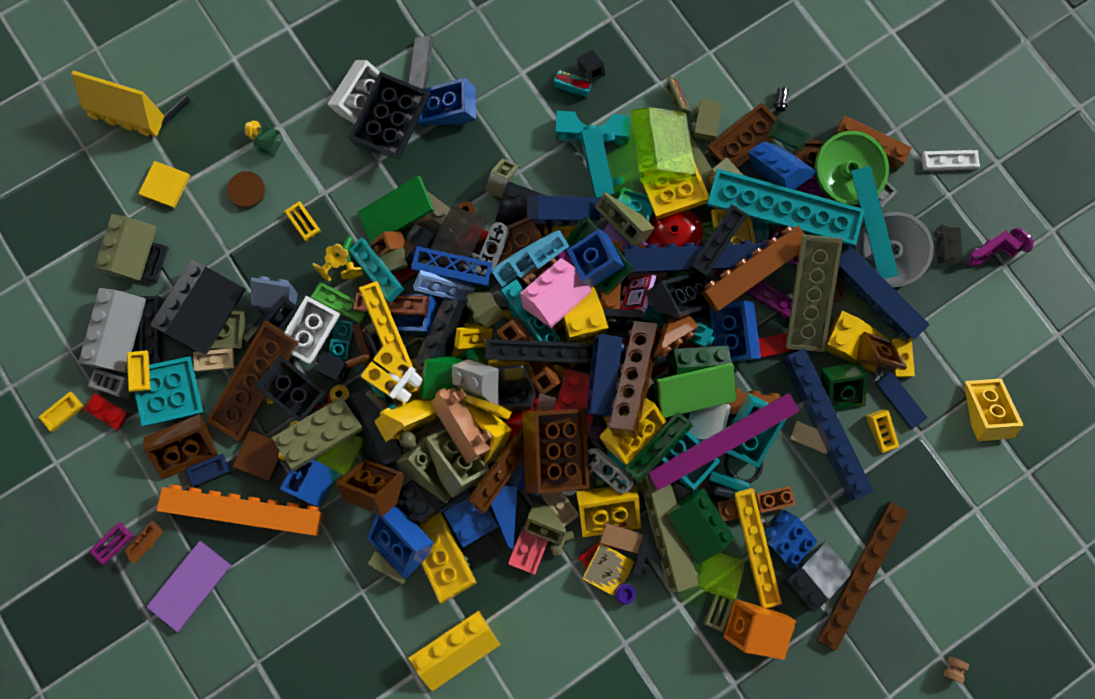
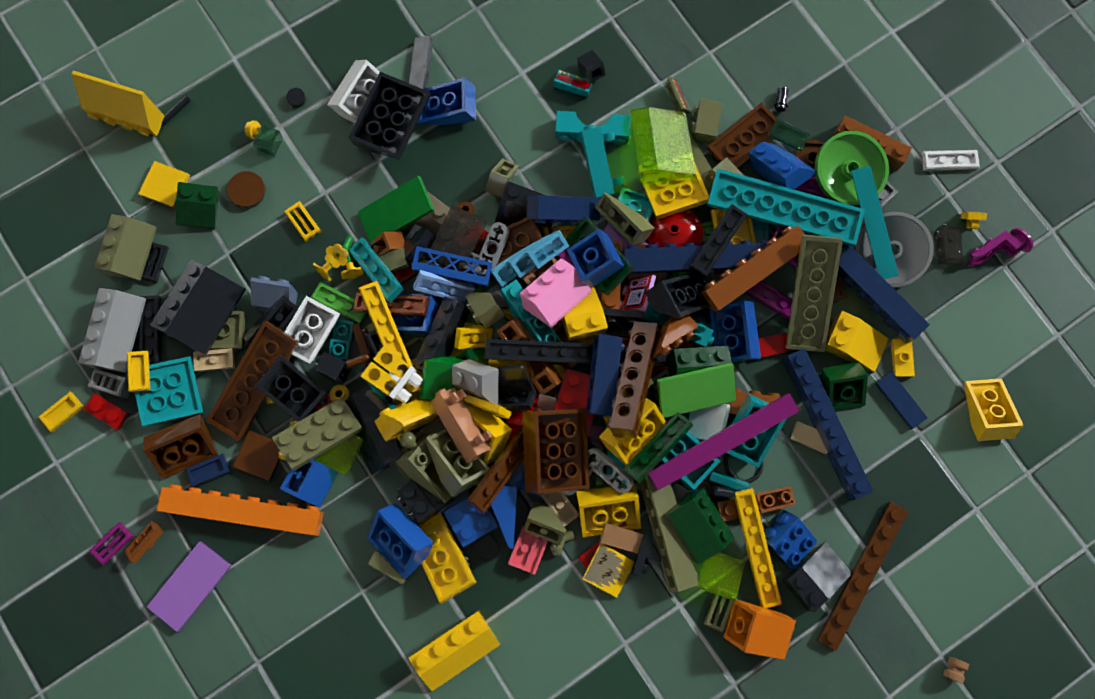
reddish brown slope [336,459,404,517] -> none
dark purple tile [614,583,635,605] -> none
reddish brown slope [857,332,907,370] -> none
yellow slope [865,409,900,453] -> none
none -> dark green slope [176,182,219,229]
none -> black tile [286,88,306,107]
none -> yellow tile [961,211,987,229]

